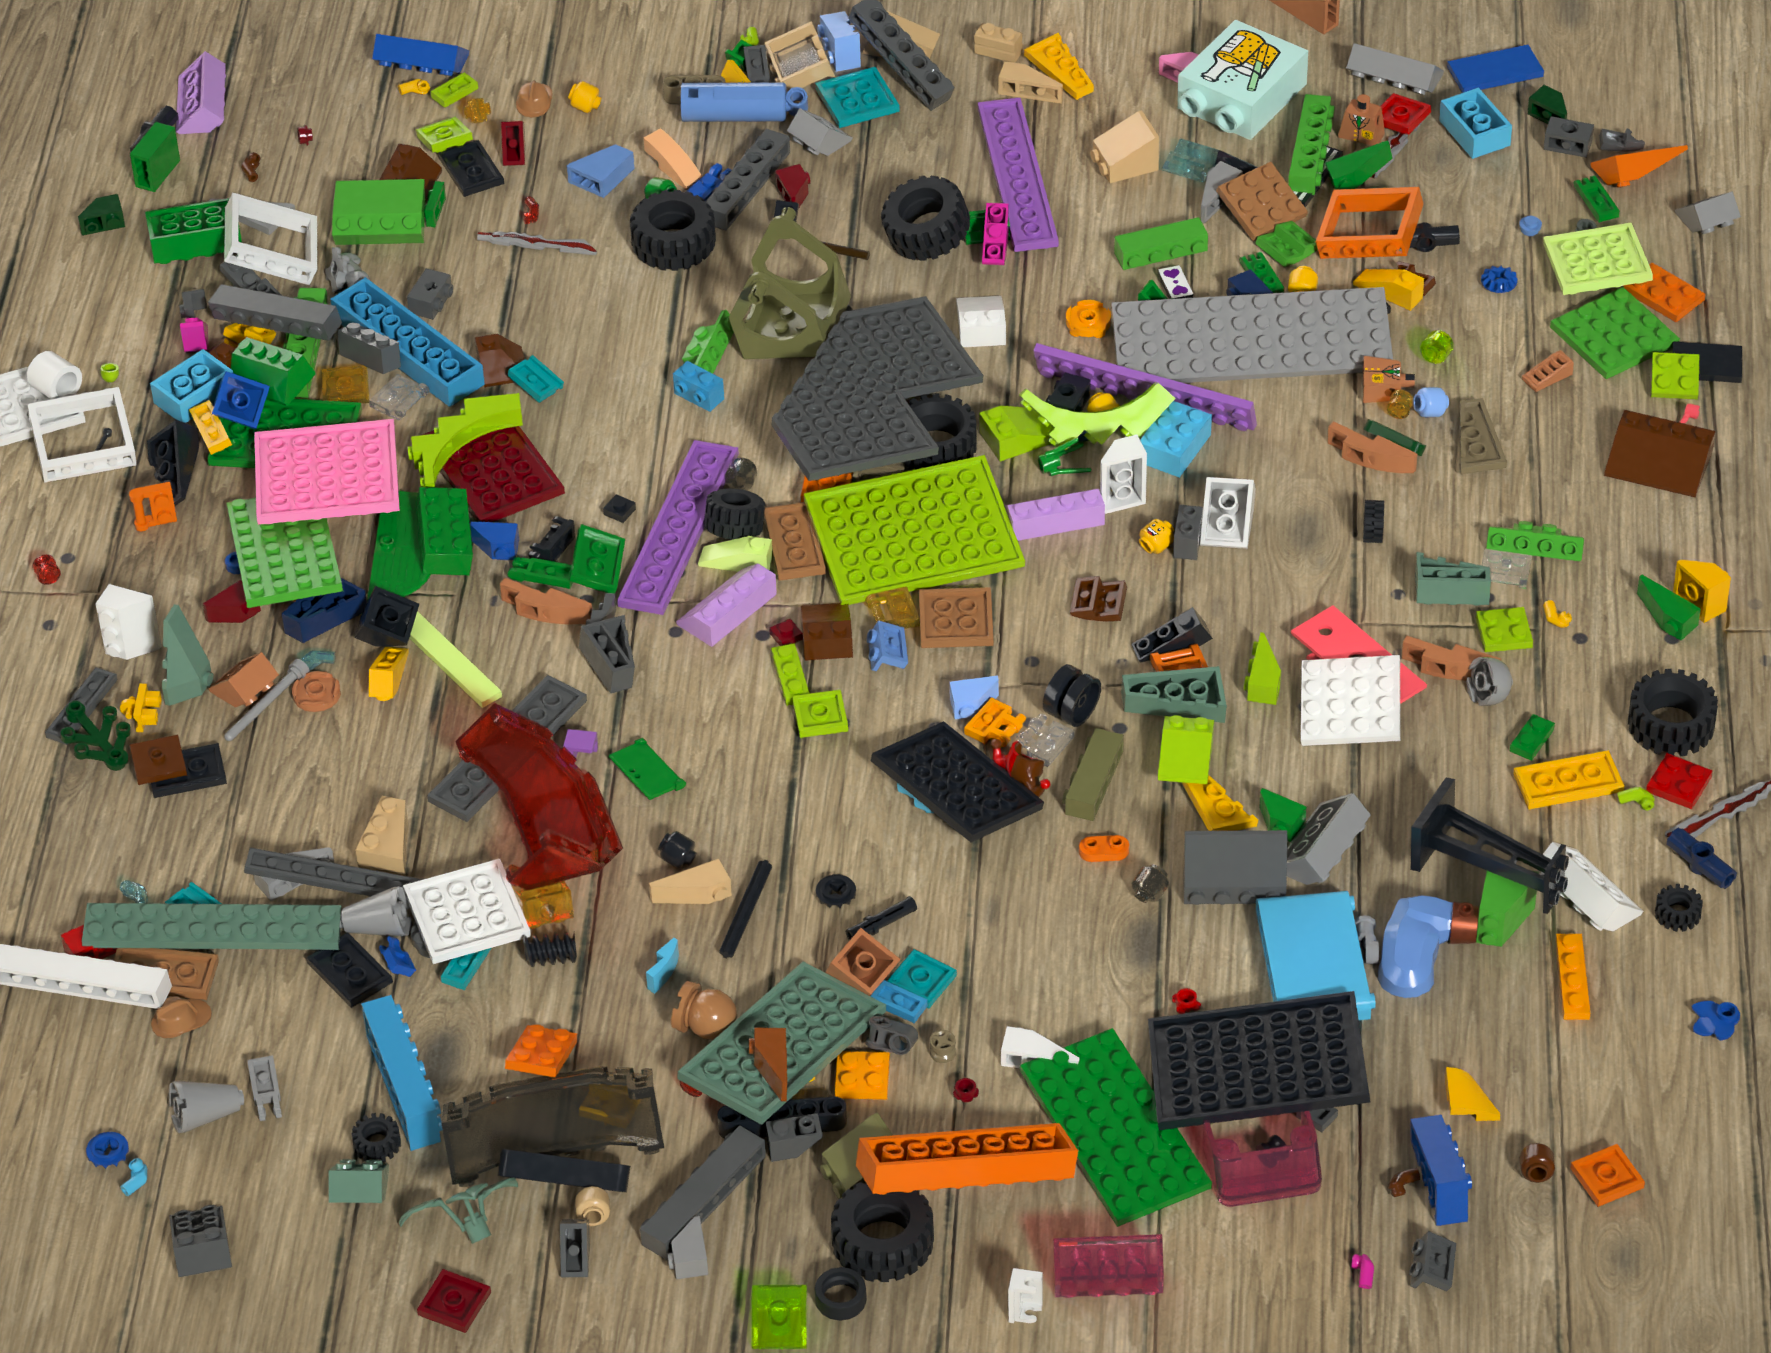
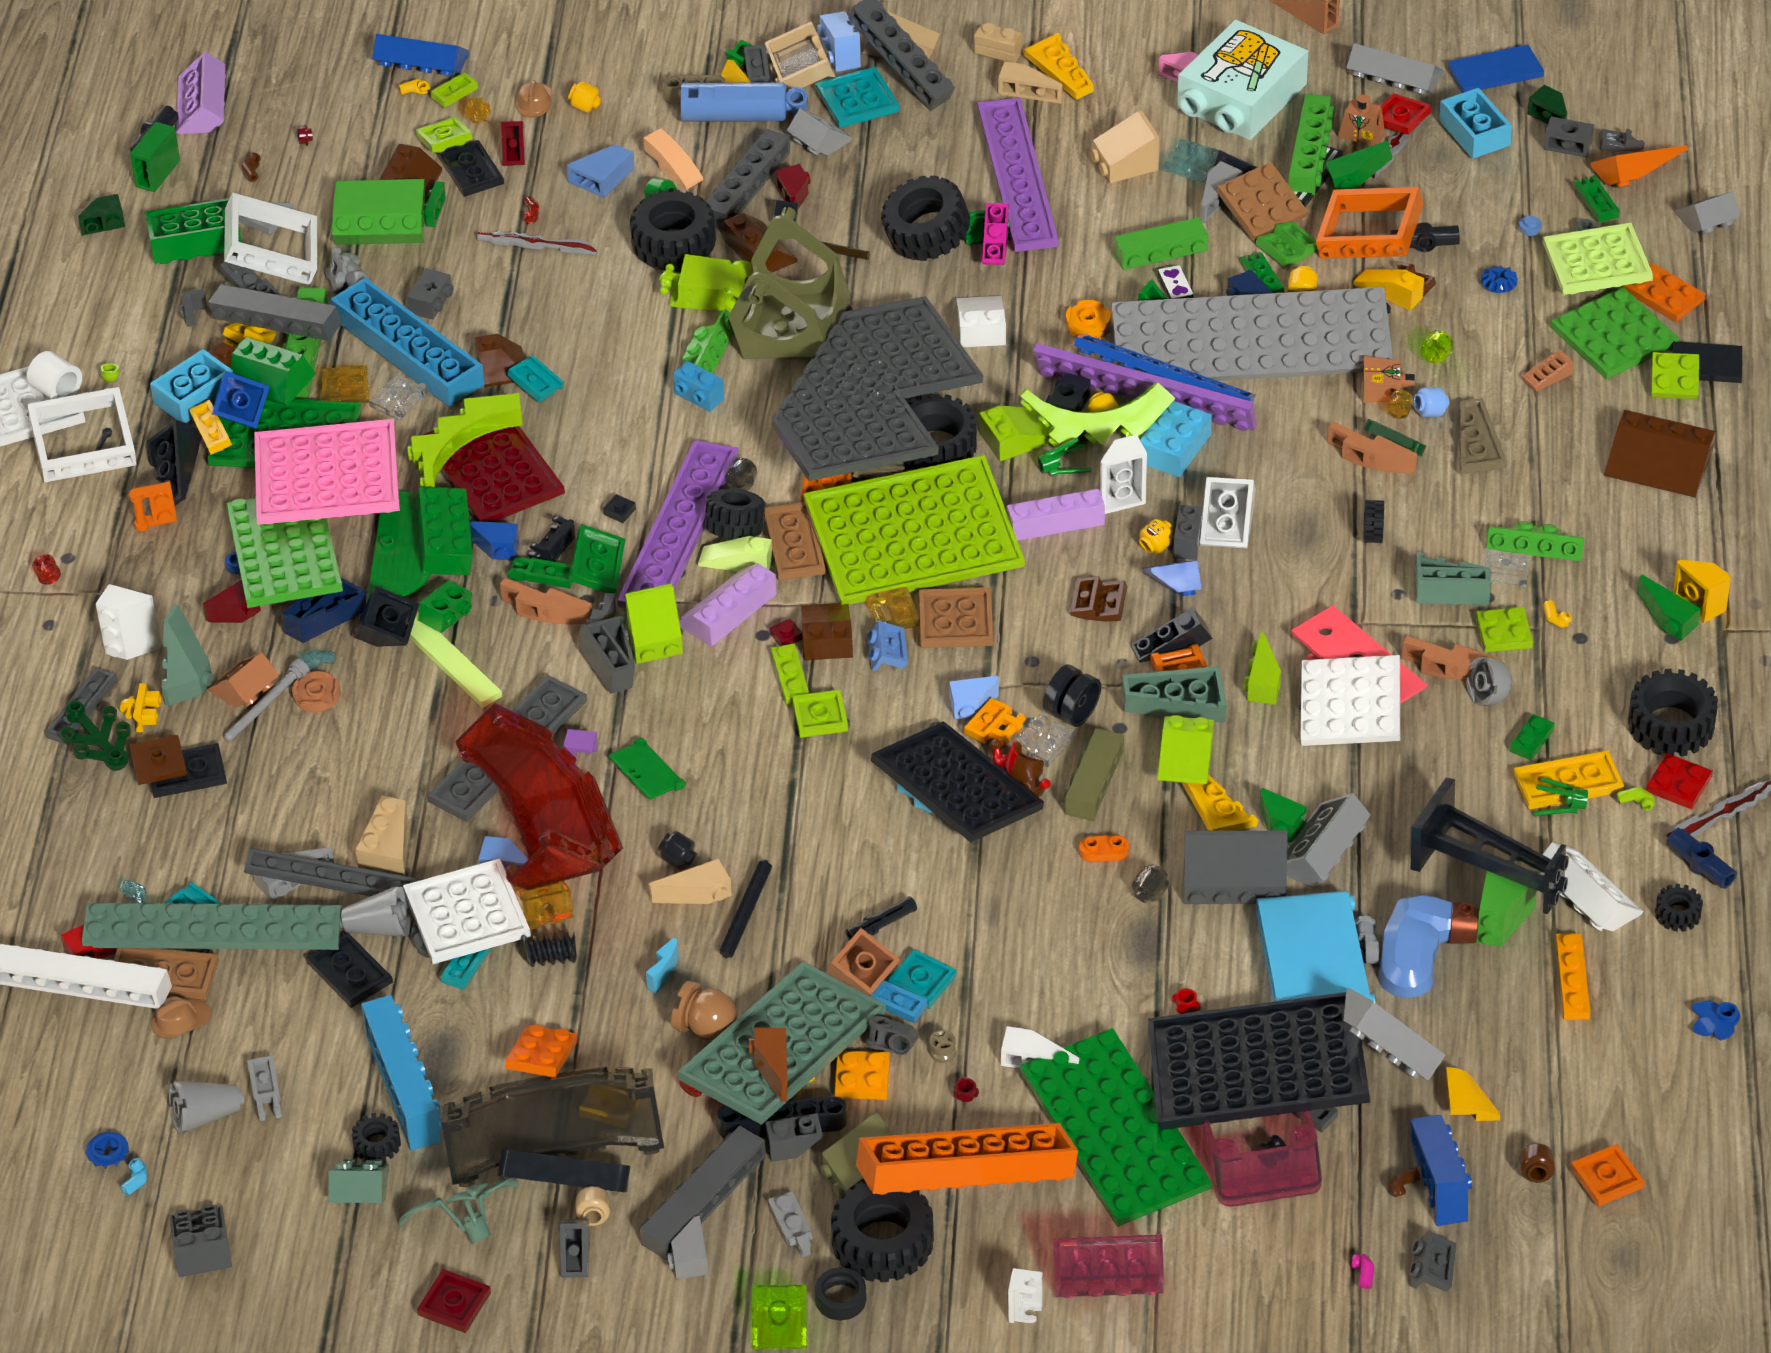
dark pink slope [180,318,209,353] -> none
dark grey brick [338,323,401,374] -> none
yellow slope [369,647,409,701] -> none
blue plate [379,936,416,977] -> none
blue hinge [687,163,732,201] -> none
lime arm [740,27,759,46] -> none
black gear [816,874,856,908] -> none
coral hand [1680,404,1700,424] -> none
none -> green brick [418,580,472,633]
none -> medium blue slope [479,836,531,880]
none -> lime slope [625,583,683,664]
none -> lime piece [659,254,753,312]
none -> reddish brown slope [724,213,798,273]
none -> light grey hinge [768,1191,813,1258]
none -> blue plate [1074,333,1256,402]
none -> slope [1142,560,1202,596]
none -> light grey slope [1344,988,1446,1081]
none -> green plant [1532,777,1588,816]

